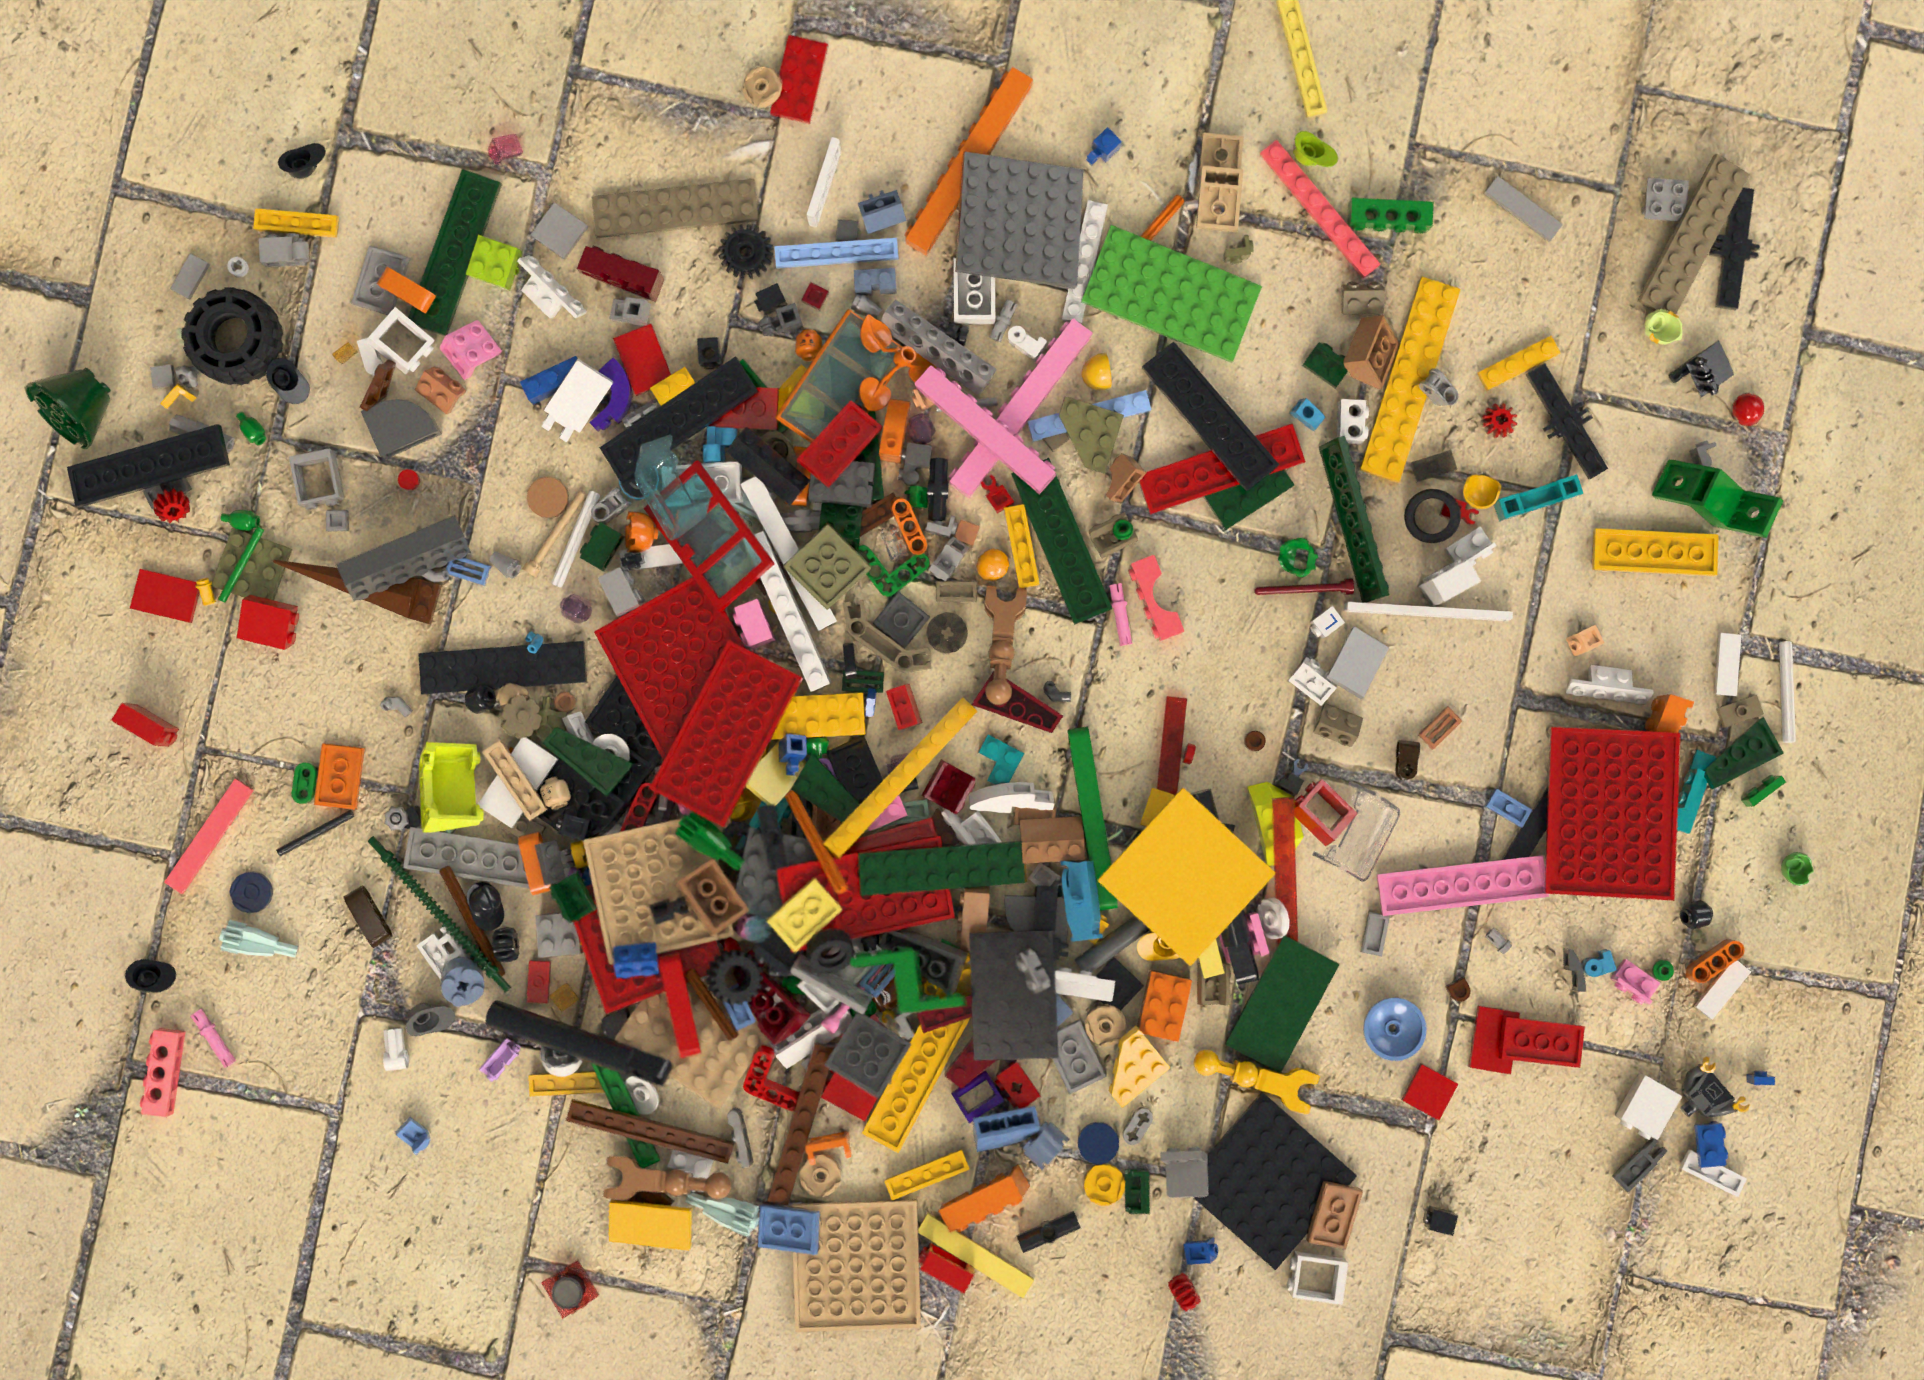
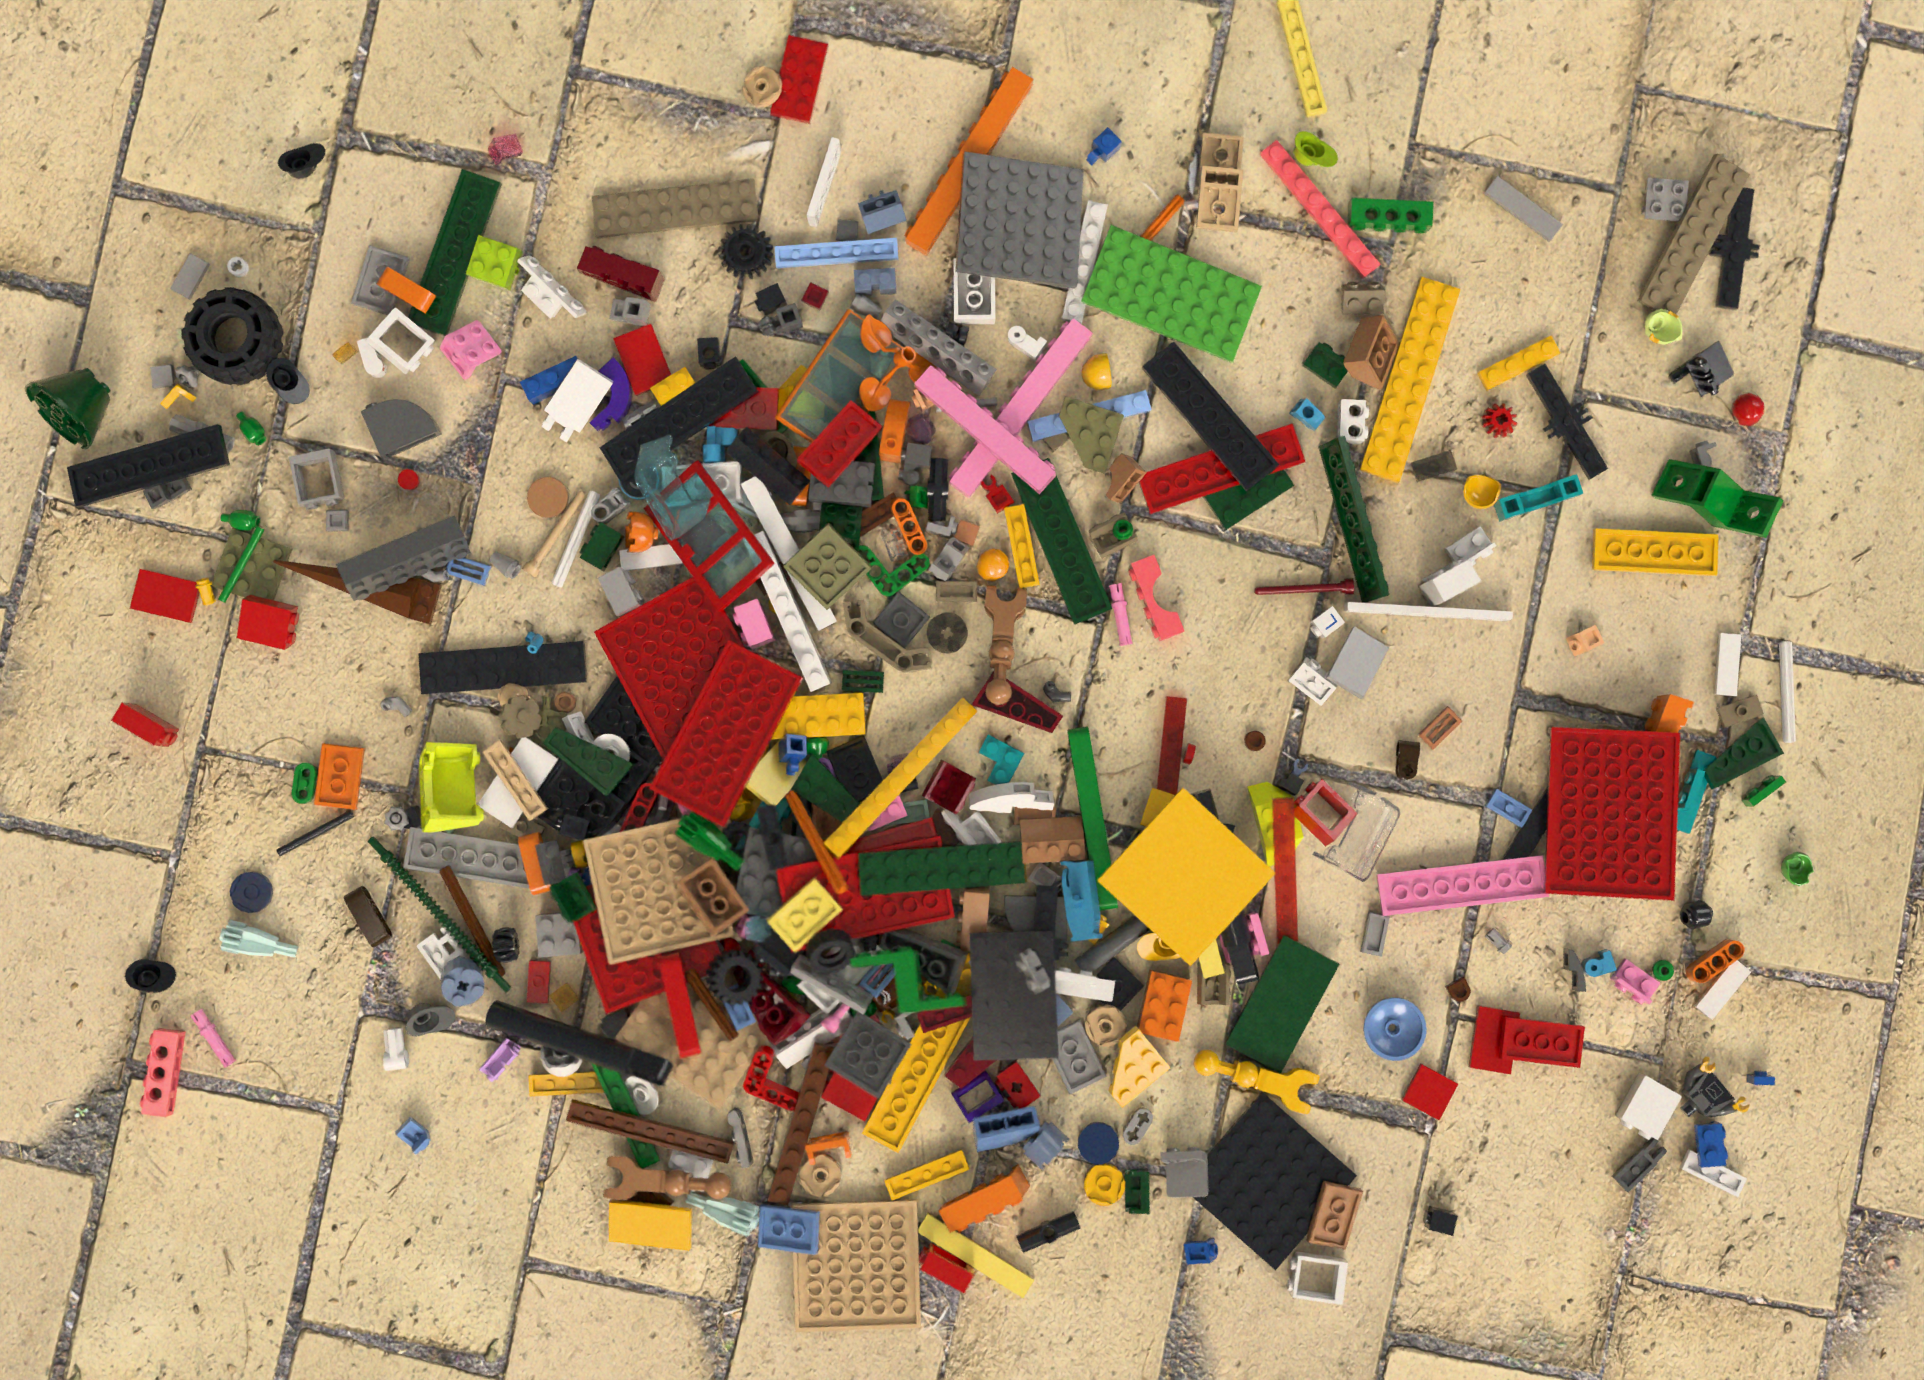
red gear [153,488,190,524] -> none
coral tile [164,779,254,894] -> none
yellow plate [253,208,339,238] -> none
light grey hinge [259,233,309,267] -> none
reddish brown wing [360,359,396,411] -> none
nougat bracket [415,366,466,415] -> none
black head [465,684,496,714] -> none
black piece [466,882,504,931] -> none
light grey tile [531,202,588,260] -> none
tan head [540,777,571,810] -> none
piece [541,1259,599,1319] -> none
head [560,594,592,624] -> none
blue bracket [613,943,659,978] -> none
black plate [620,552,645,570] -> none
black plate [649,897,689,925] -> none
orange head [795,329,822,362] -> none
black beam [843,643,857,679] -> none
tile [866,688,876,717] -> none
red hinge [886,684,922,730] -> none
light grey pin [989,299,1018,342] -> none
red gear [1168,1273,1201,1311] -> none
olive bracket [1223,235,1254,264] -> none
white tile [1257,897,1289,939] -> none
green helmet [1278,538,1318,577] -> none
dark tan bracket [1314,703,1363,747] -> none
black tyre [1404,489,1461,543] -> none
light grey piece [1419,368,1459,406] -> none
red plate [1439,498,1479,525] -> none
white bracket [1566,665,1654,704] -> none

